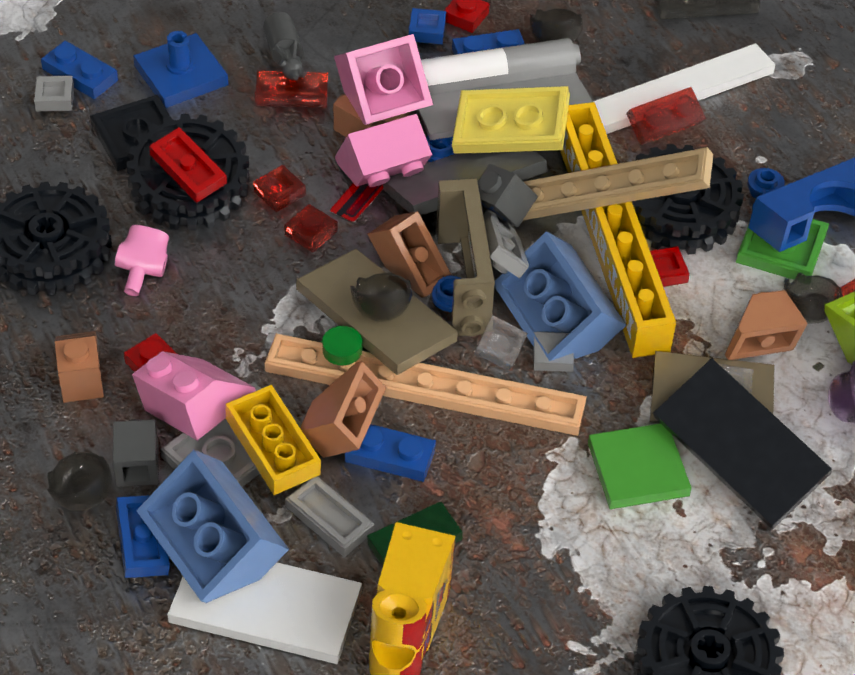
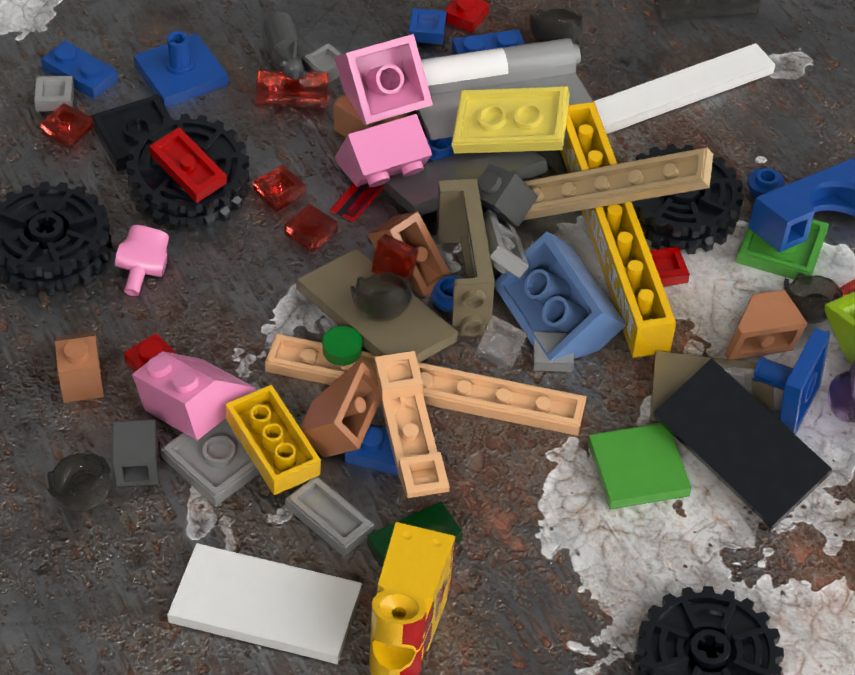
blue plate [116,495,170,578] -> none
medium blue slope [136,449,289,603] -> none
clear red plate [626,87,706,145] -> none
none -> clear red plate [40,103,94,149]
none -> light grey tile [302,43,341,85]
none -> clear red plate [371,234,419,287]
none -> light nougat slope [374,351,450,498]
none -> blue tile [753,328,830,435]

